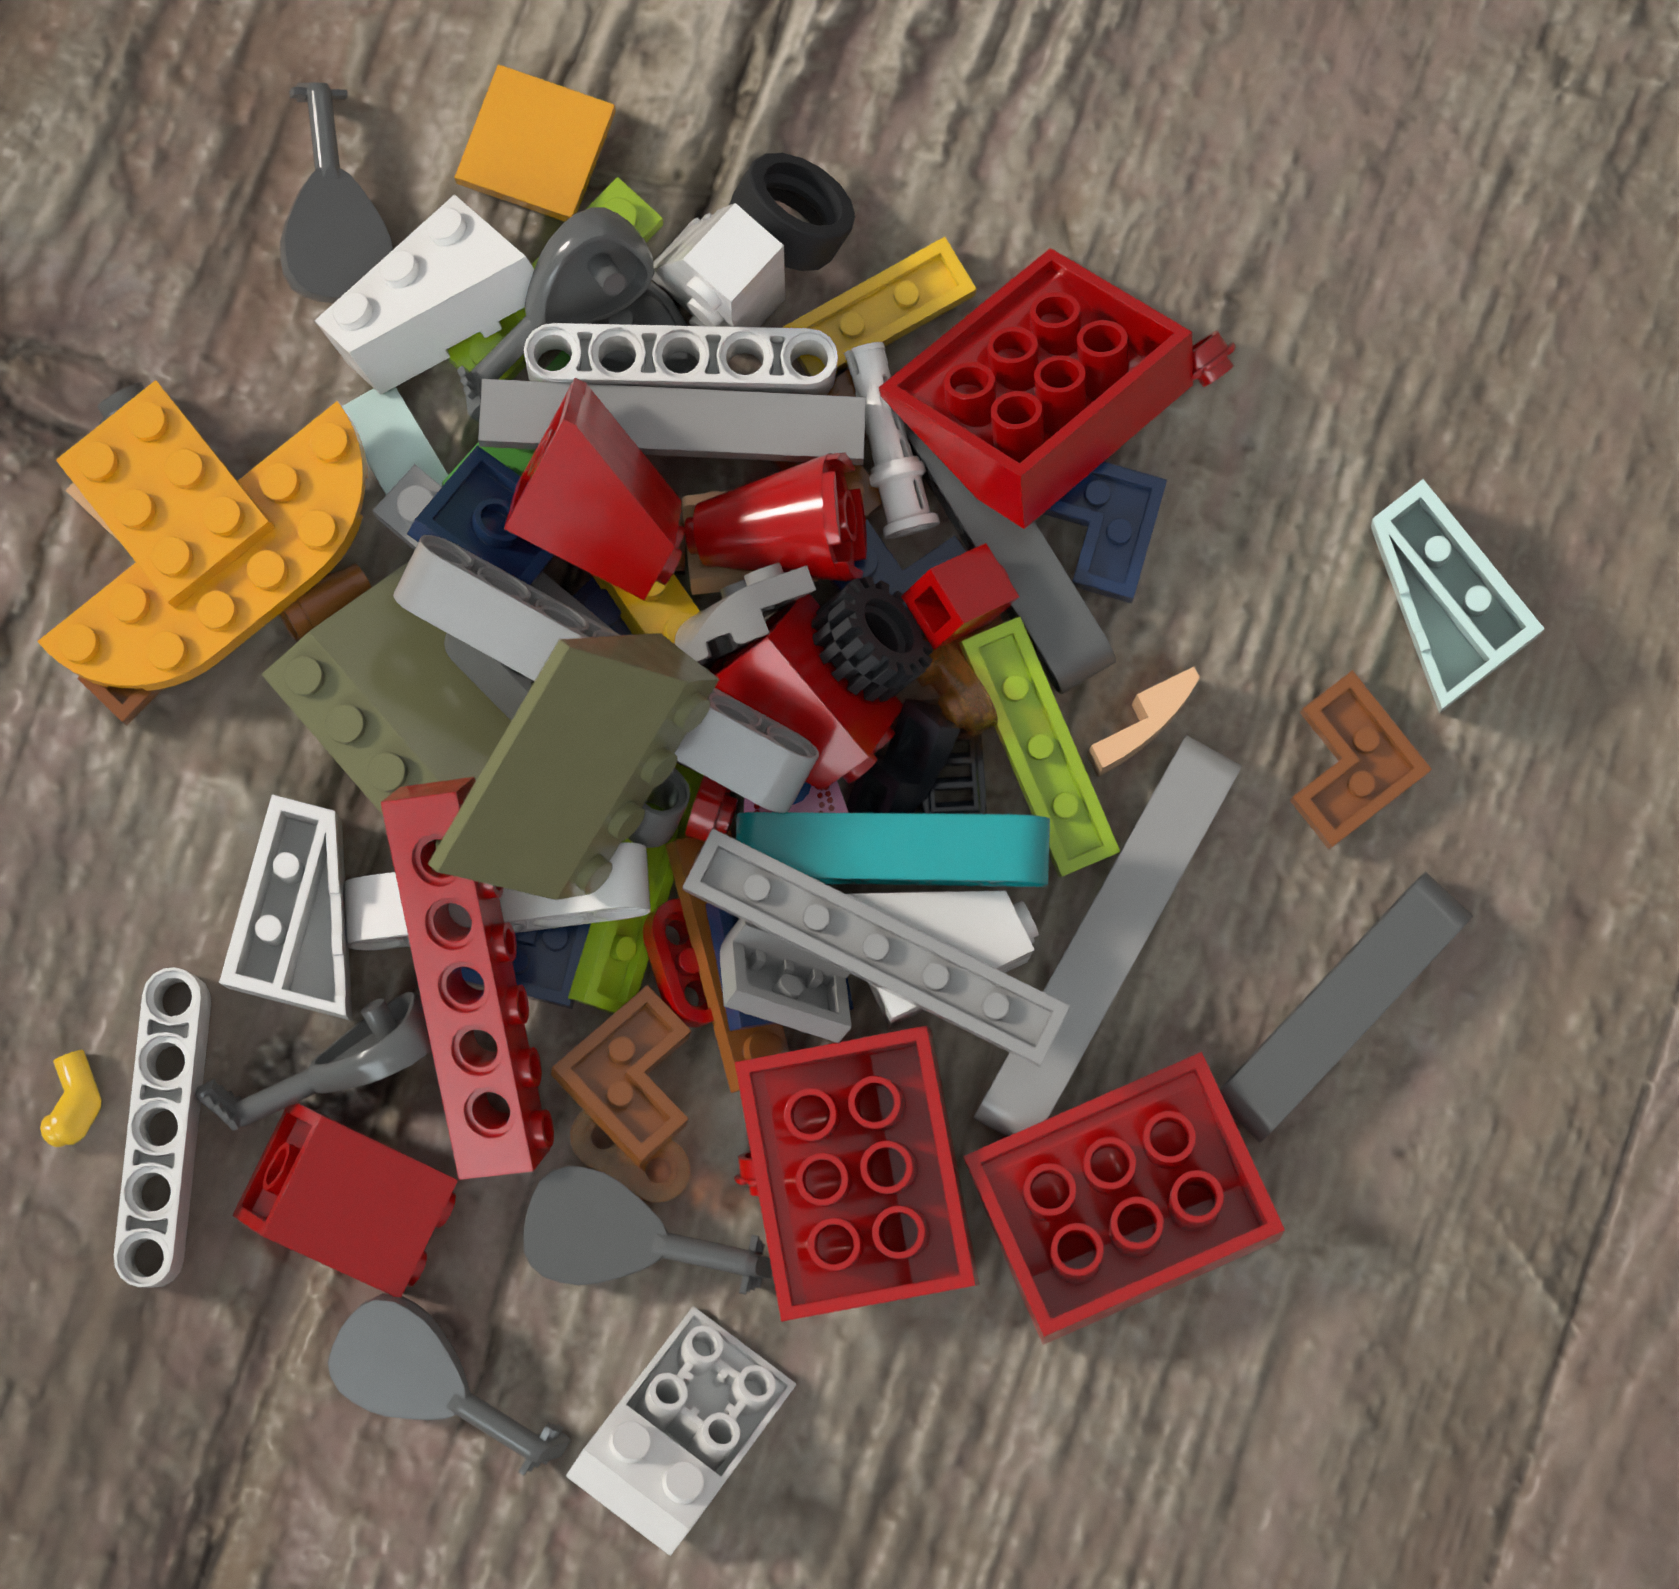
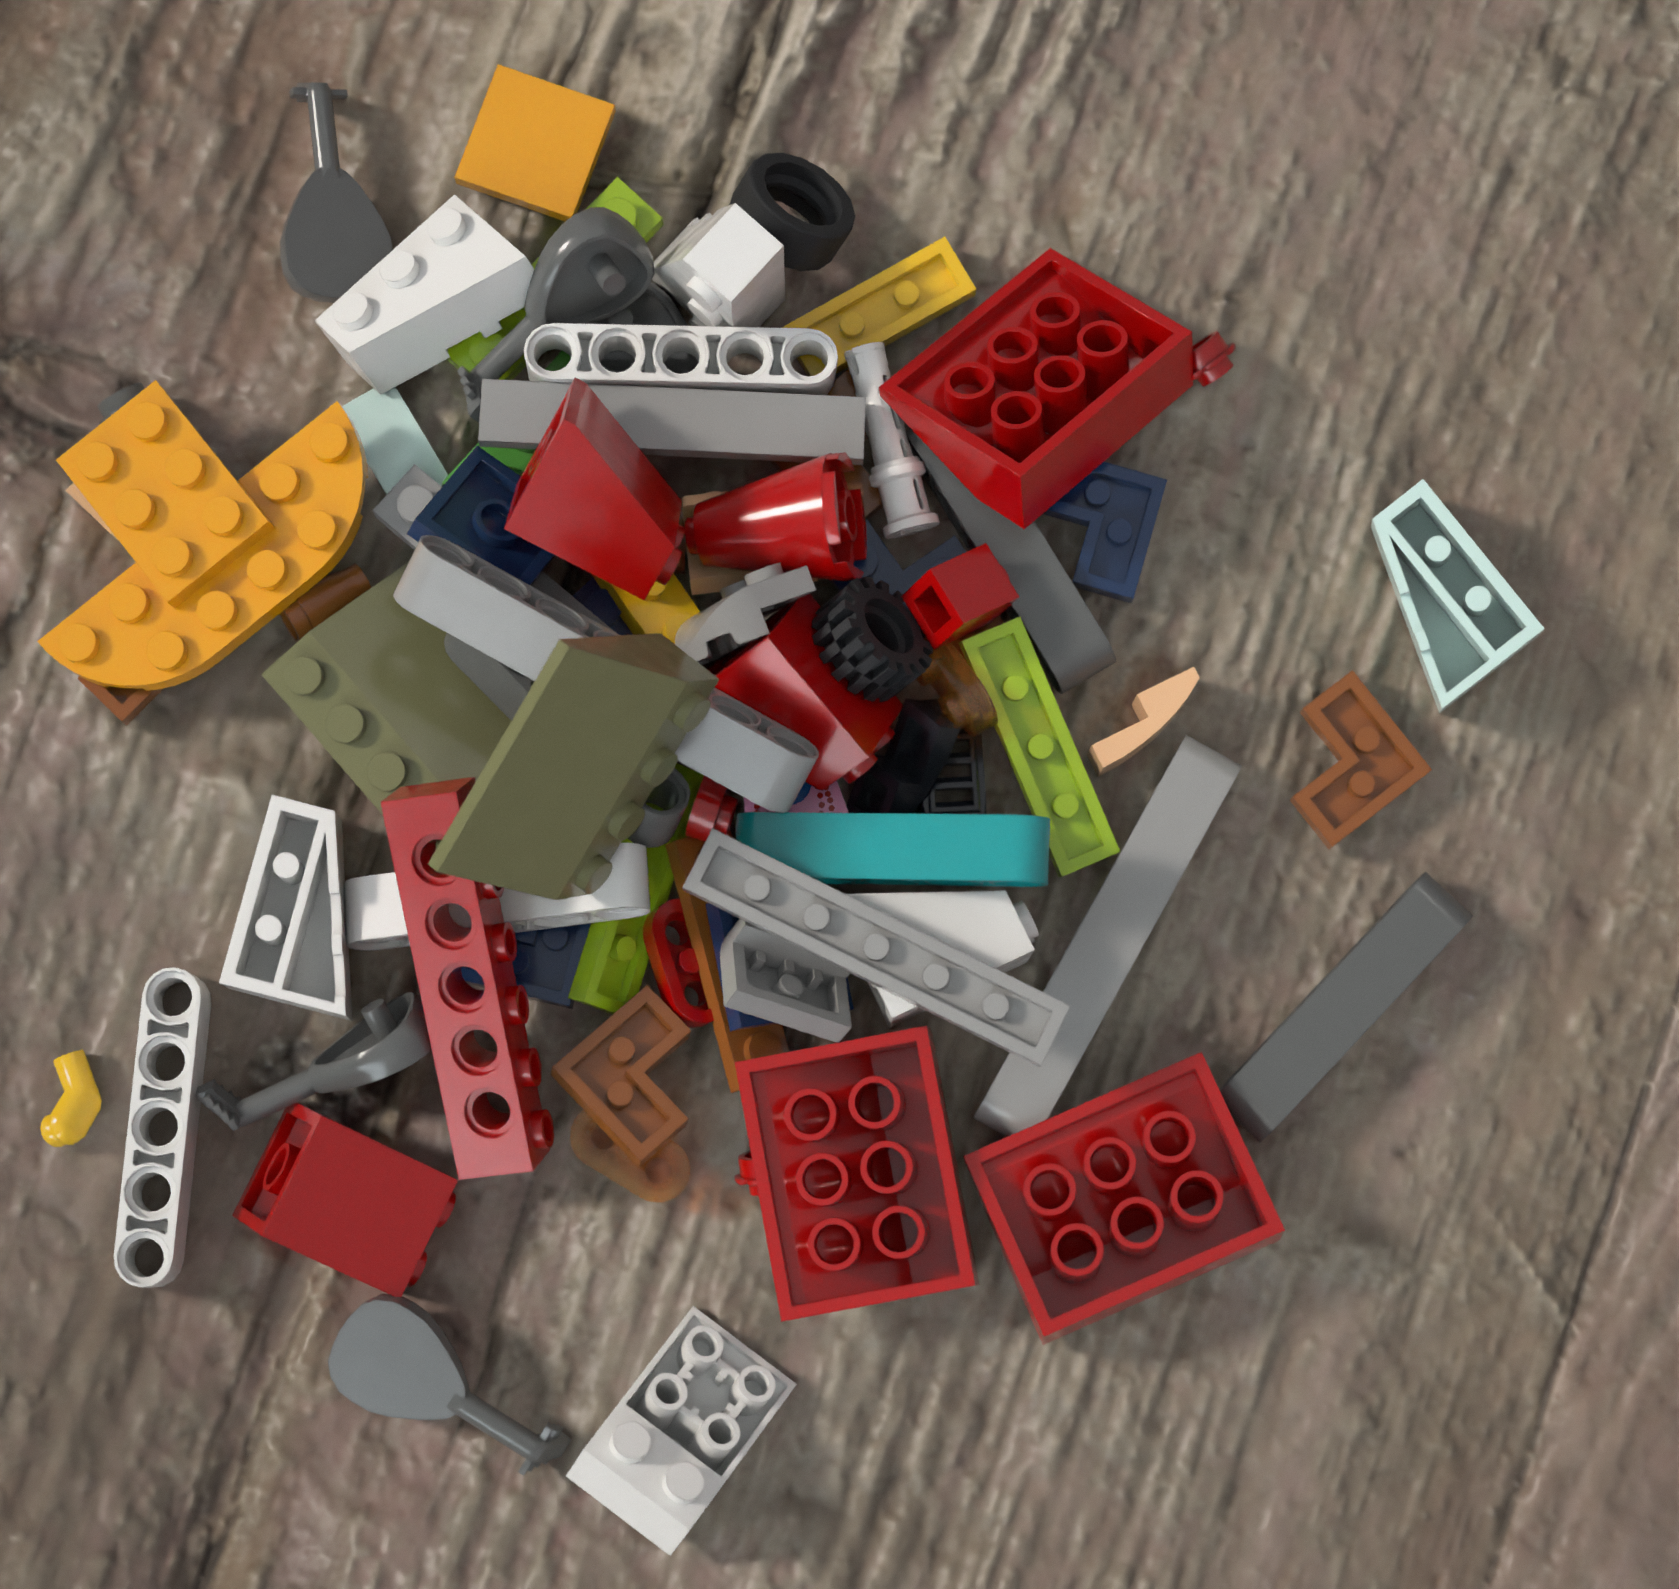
dark grey piece [523,1166,772,1295] -> none

